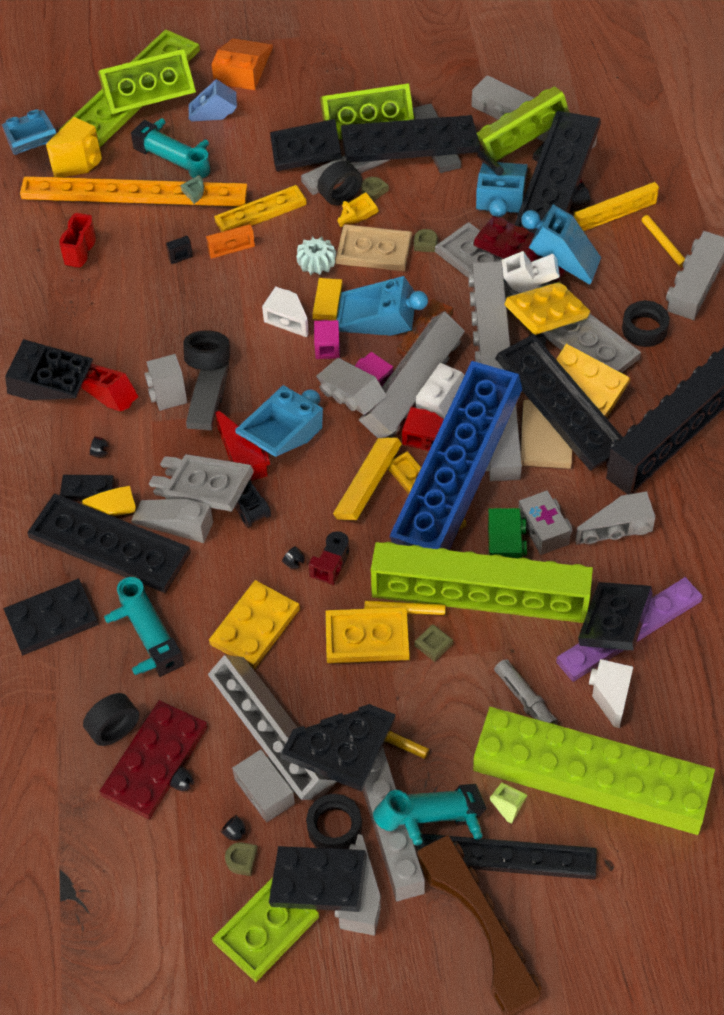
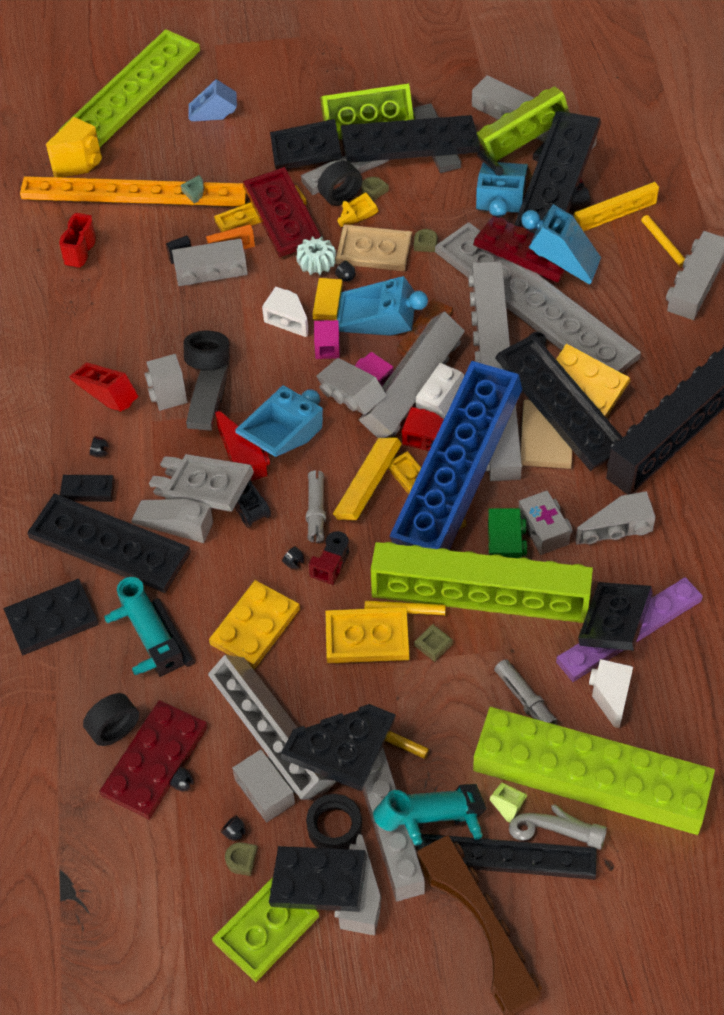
dark azure slope [1,109,56,155] -> none
black slope [5,339,93,400] -> none
yellow slope [82,486,136,516] -> none
lime slope [98,49,196,114] -> none
teal piece [131,118,211,179] -> none
orange slope [212,38,273,90] -> none
white brick [502,251,560,293] -> none
yellow plate [504,282,590,335] -> none
black tyre [622,300,670,347] -> none
none -> black bar [151,599,195,667]
none -> light grey brick [172,239,248,286]
none -> dark red plate [243,167,321,258]
none -> light grey pin [306,470,326,543]
none -> black hinge [335,261,356,282]
none -> light grey plant [509,805,607,850]

